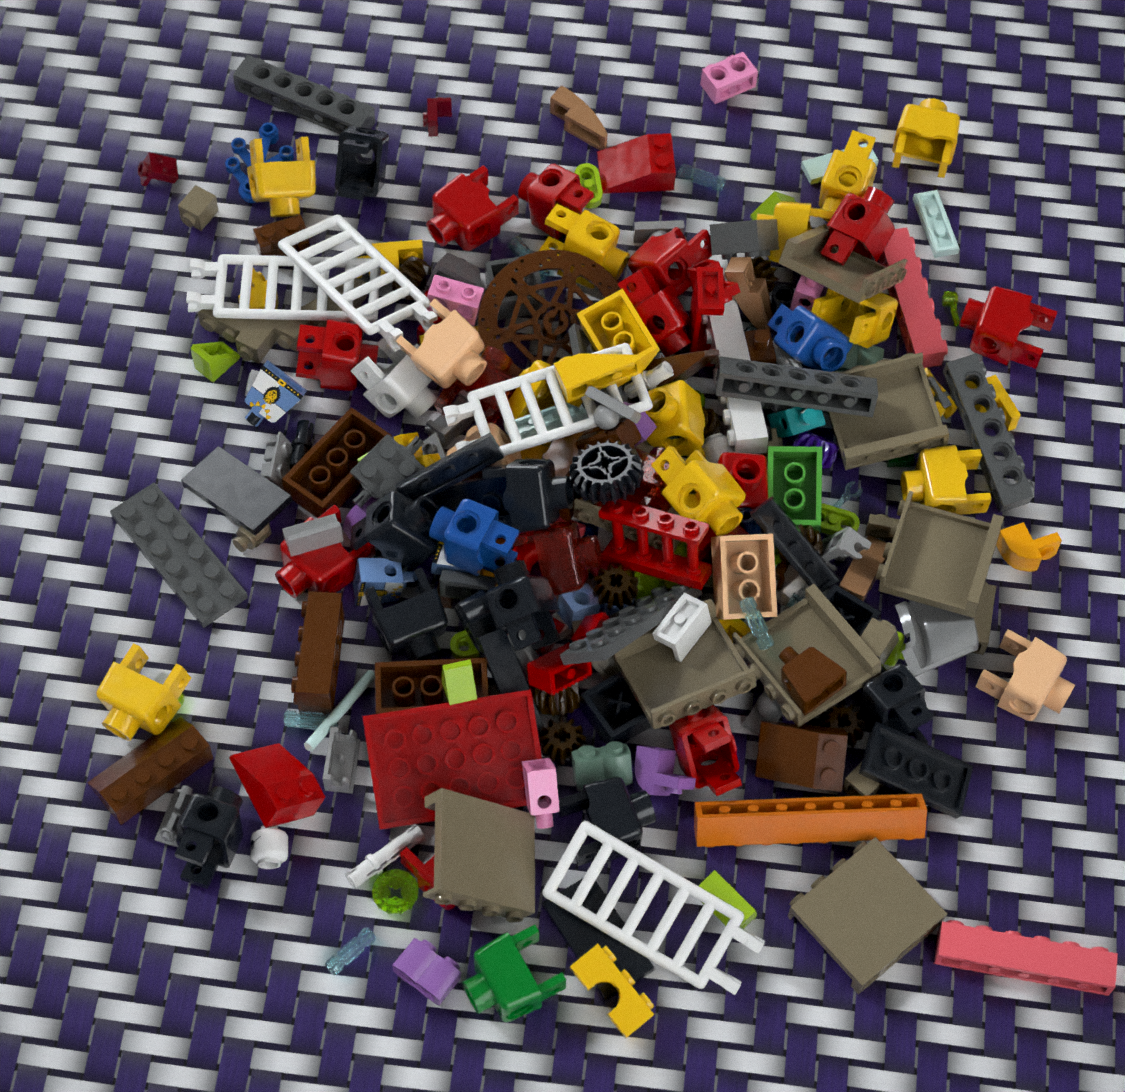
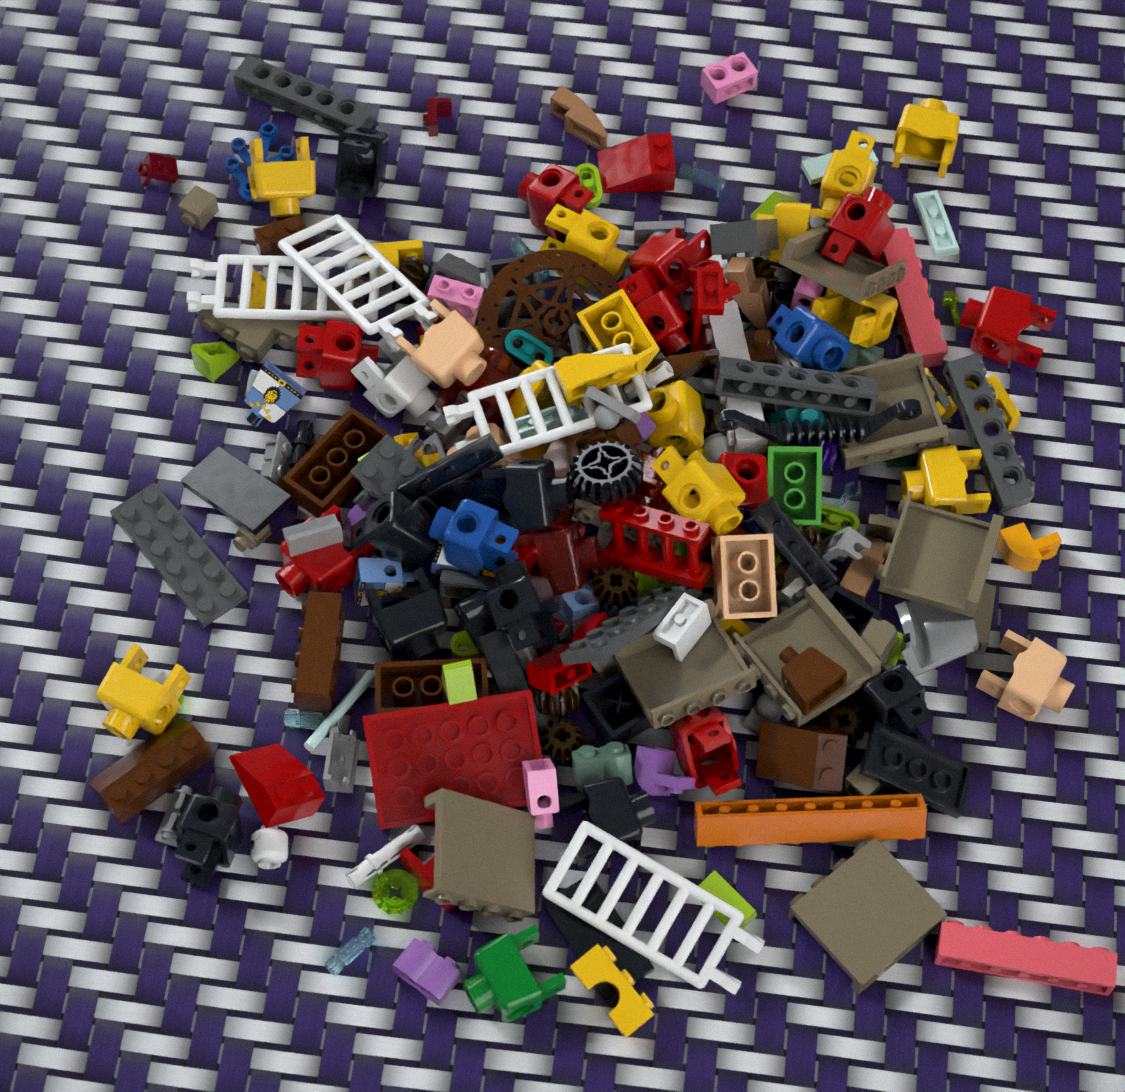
red piece [426,165,519,252] -> none
clear light blue axle [739,597,774,650] -> none
none -> teal plate [505,330,553,367]
none -> black piece [715,399,922,446]

